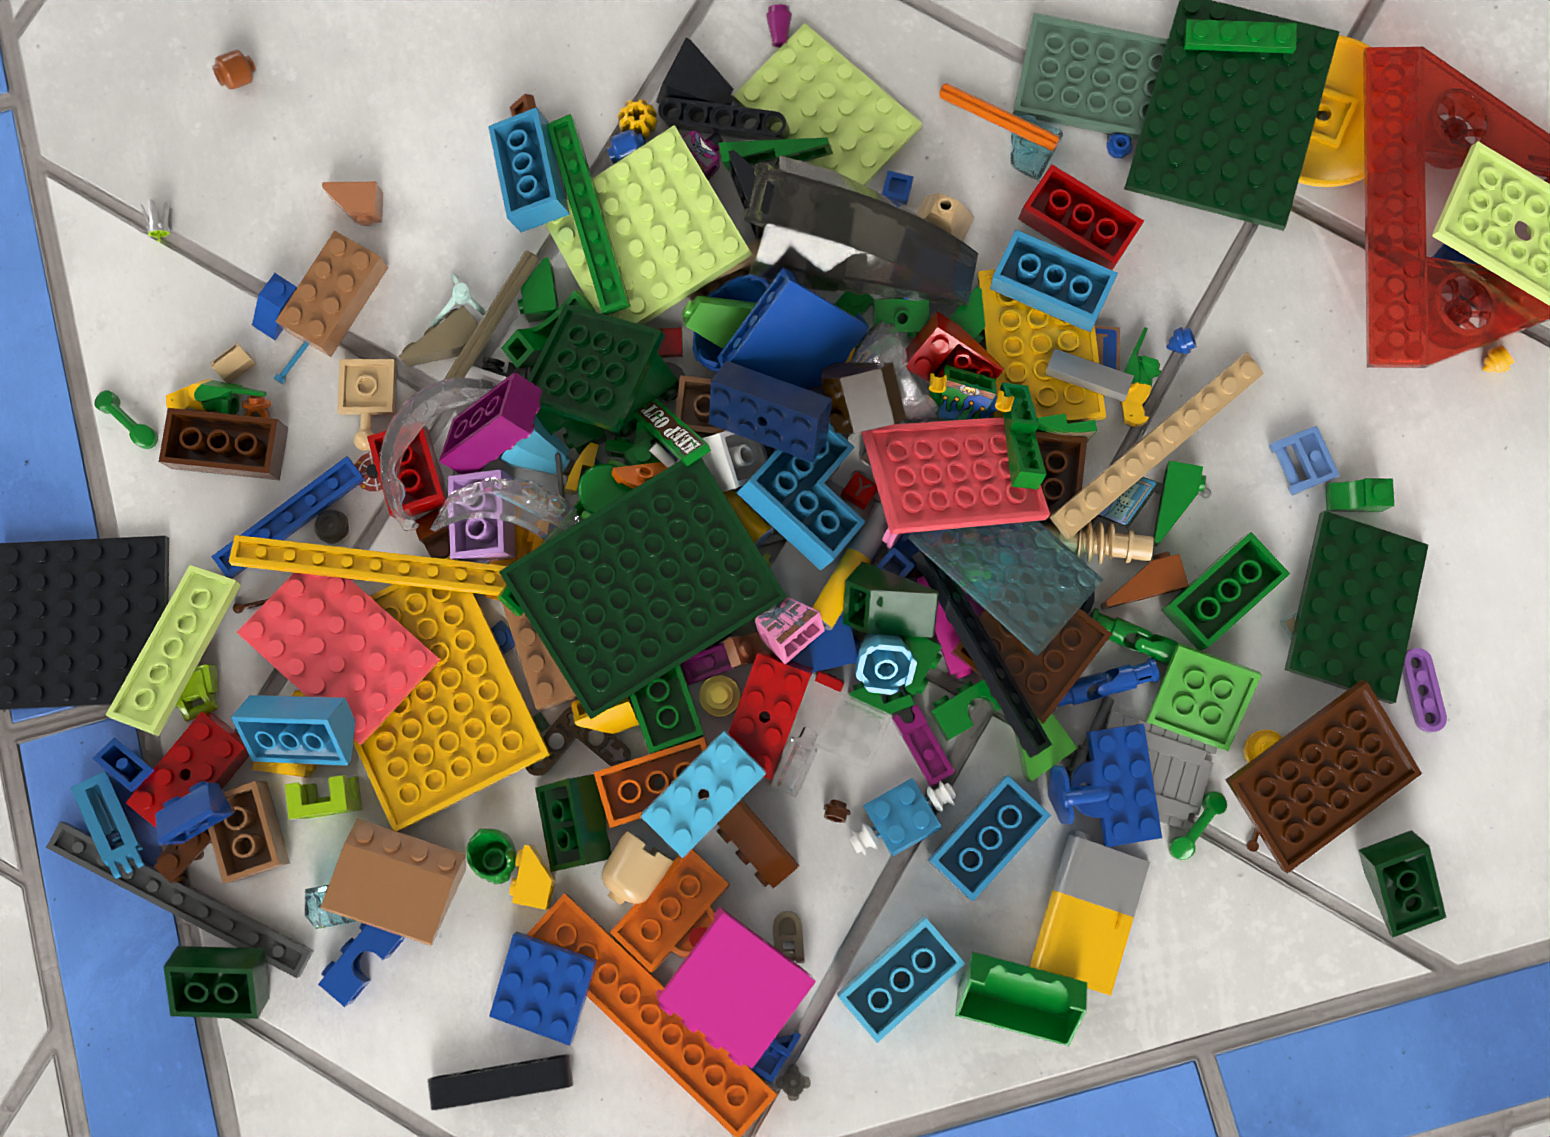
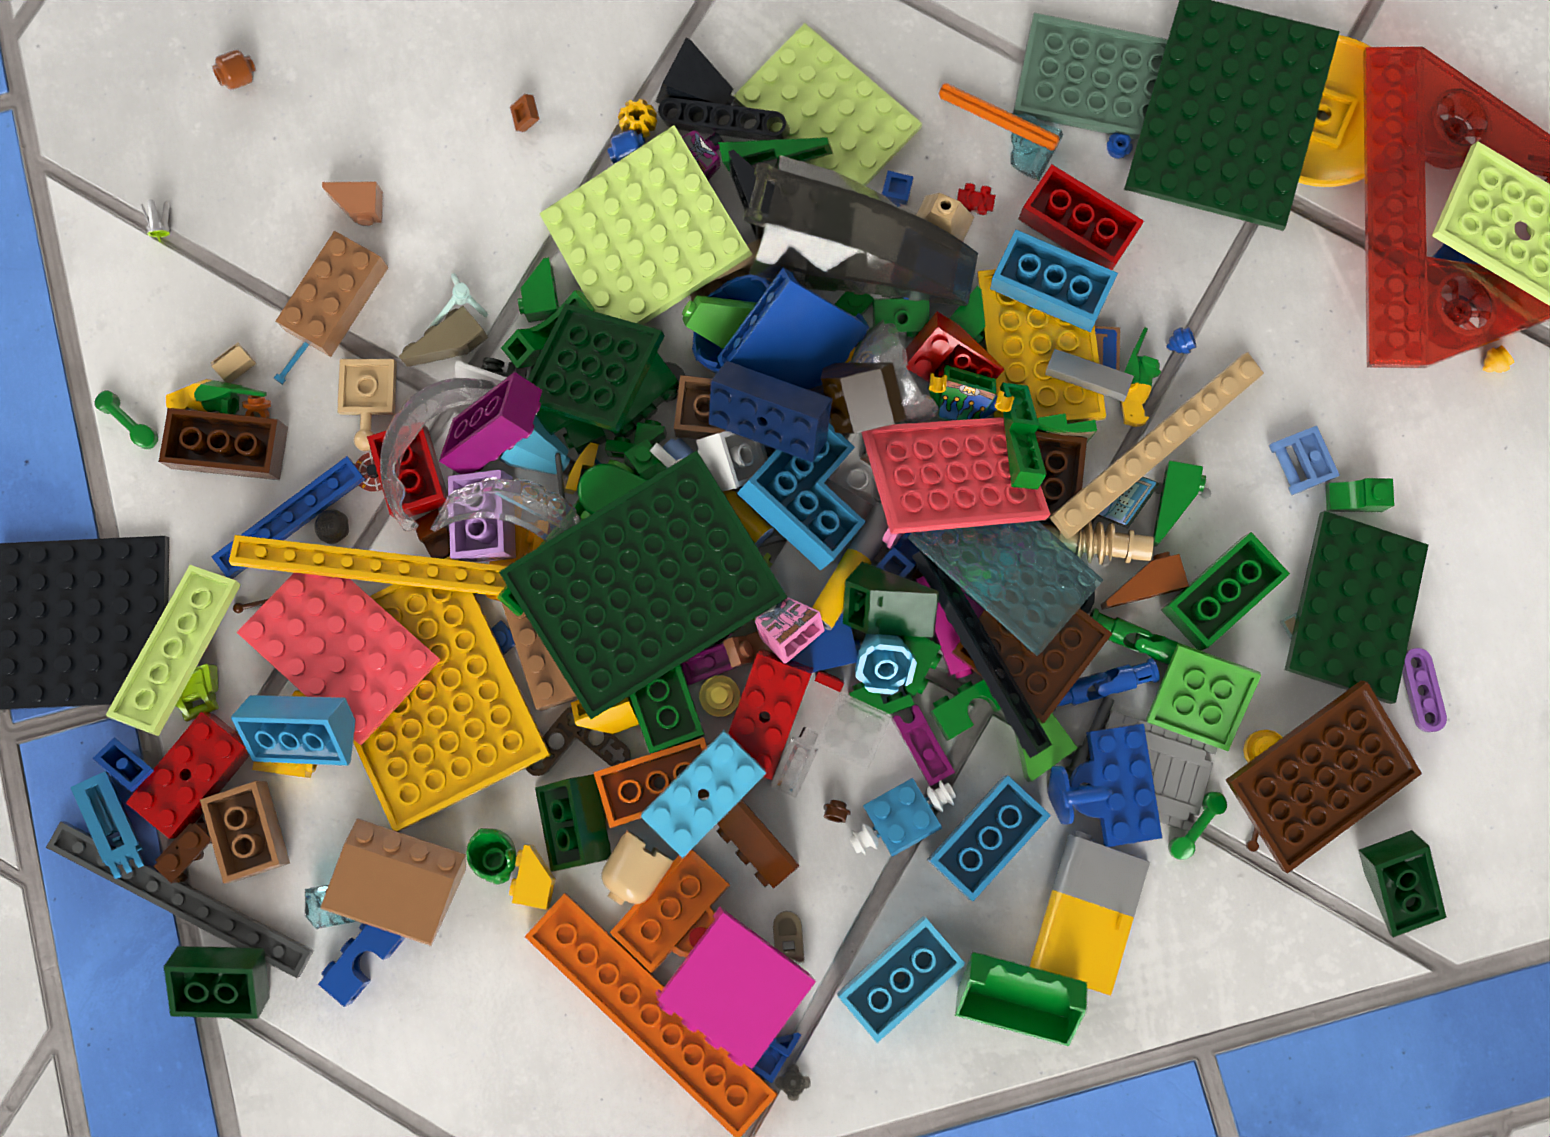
blue slope [155,781,234,845] -> none
blue slope [252,273,297,341] -> none
lime panel [285,775,362,819] -> none
black beam [427,1054,573,1110] -> none
dark tan axle [442,250,538,393] -> none
dark azure brick [488,107,570,233] -> none
blue plate [489,932,597,1046] -> none
clear green piece [533,712,550,733] -> none
green plate [546,114,631,315] -> none
orange plate [612,462,667,489] -> none
tile [633,398,711,466] -> none
red tile [657,328,683,358] -> none
magenta cone [766,4,792,47] -> none
red tile [840,472,878,510] -> none
green plate [1184,19,1297,54] -> none
none -> red piece [957,183,996,215]

